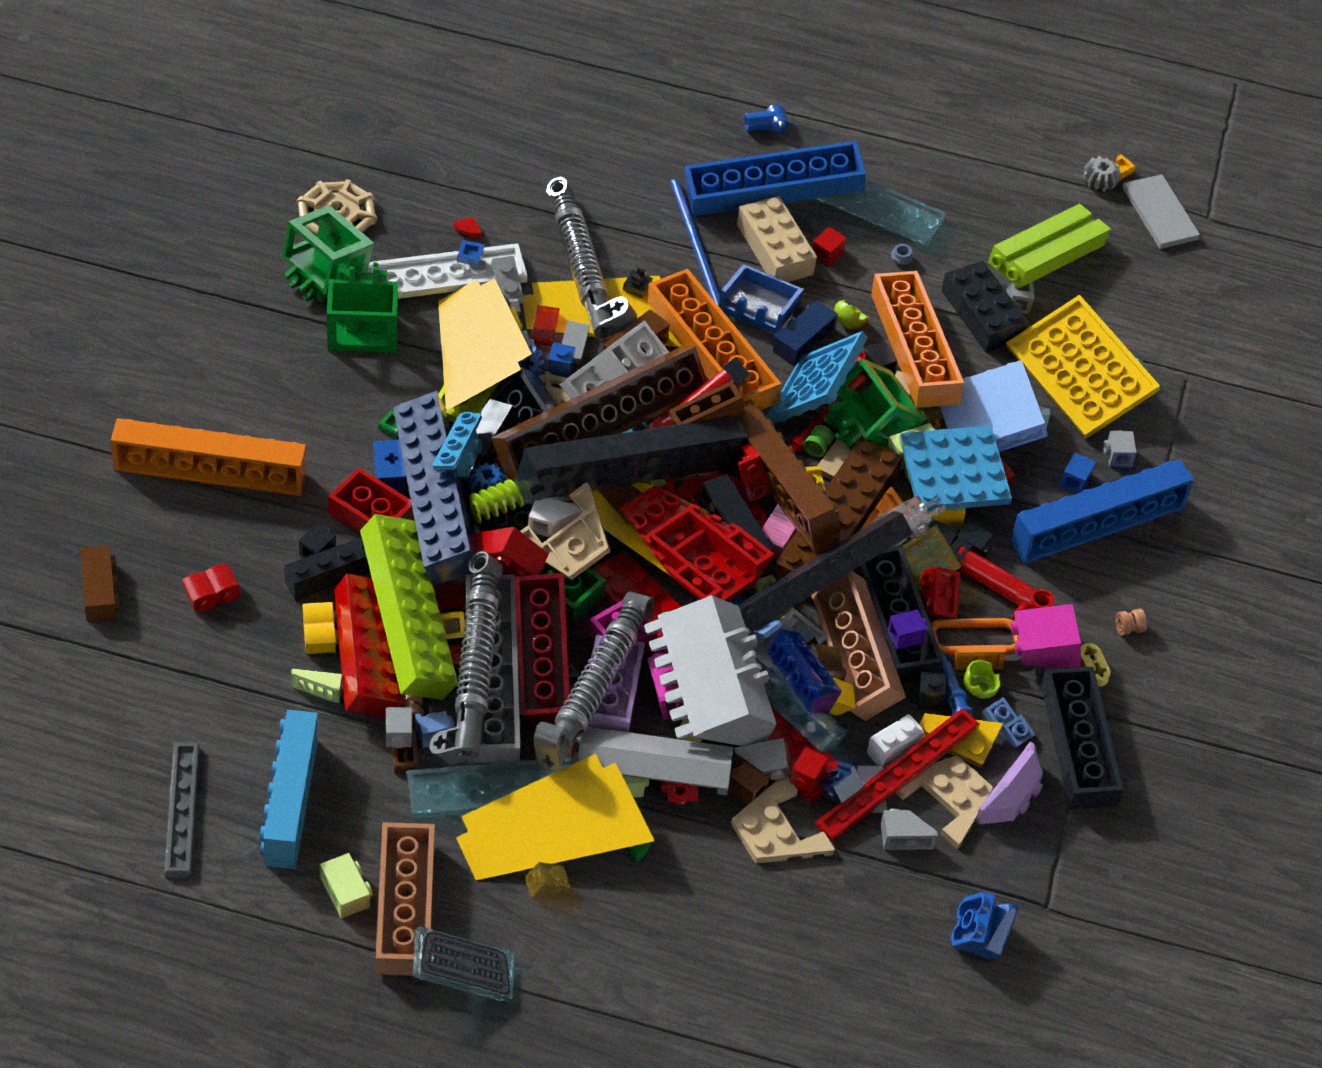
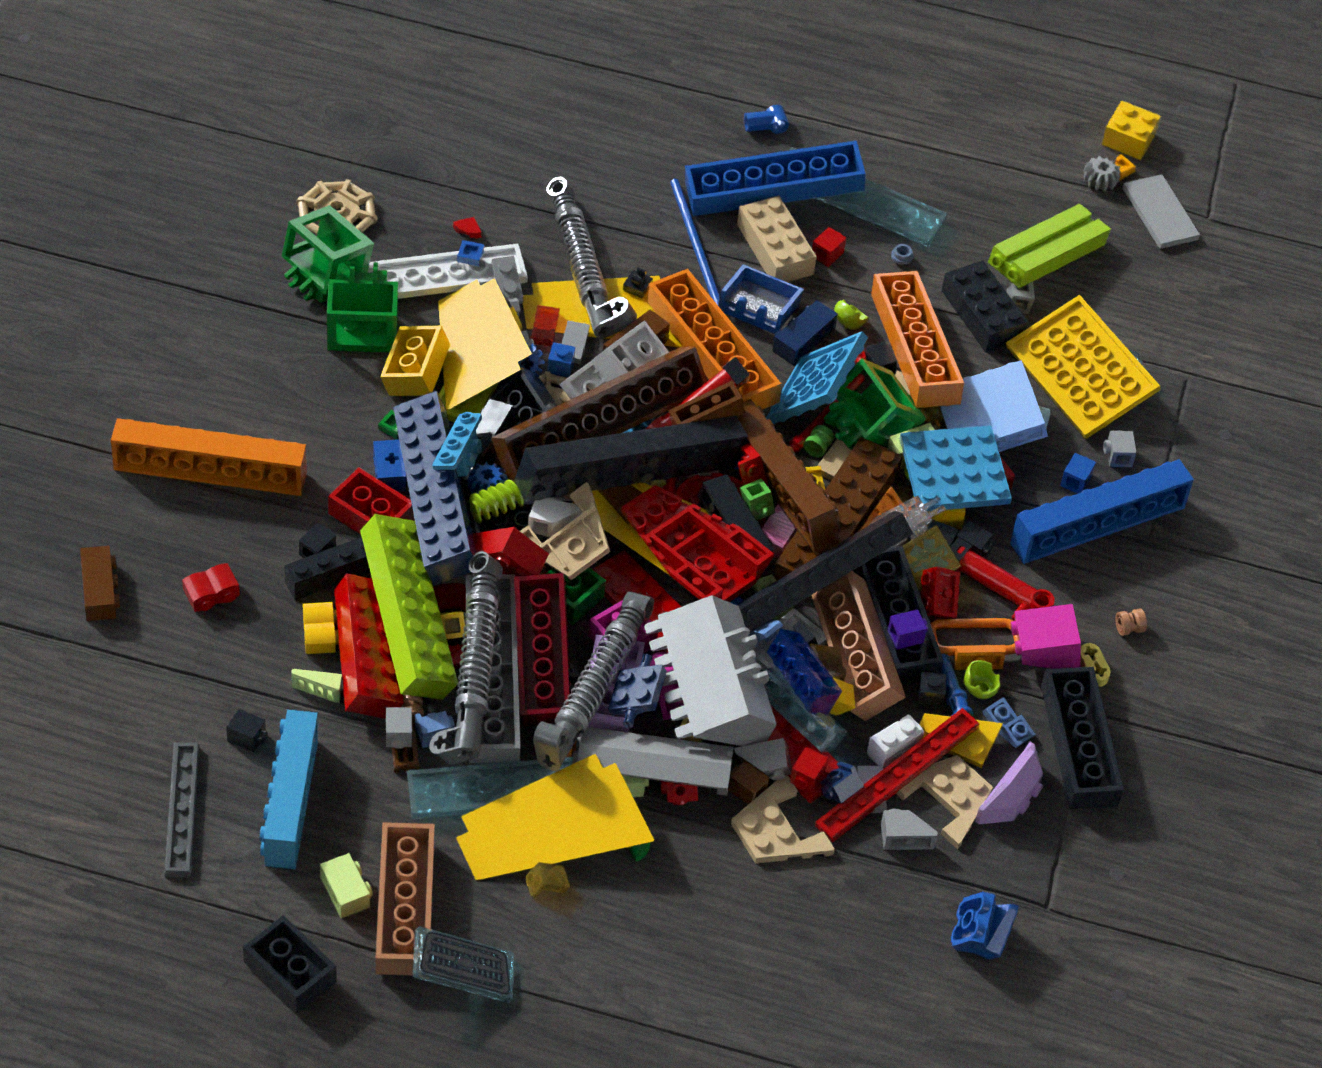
none -> black brick [226,708,268,752]
none -> black brick [243,915,337,1014]
none -> yellow brick [380,326,450,396]
none -> dark blue plate [607,654,667,728]
none -> bright green brick [740,478,775,520]
none -> yellow brick [1102,101,1161,160]

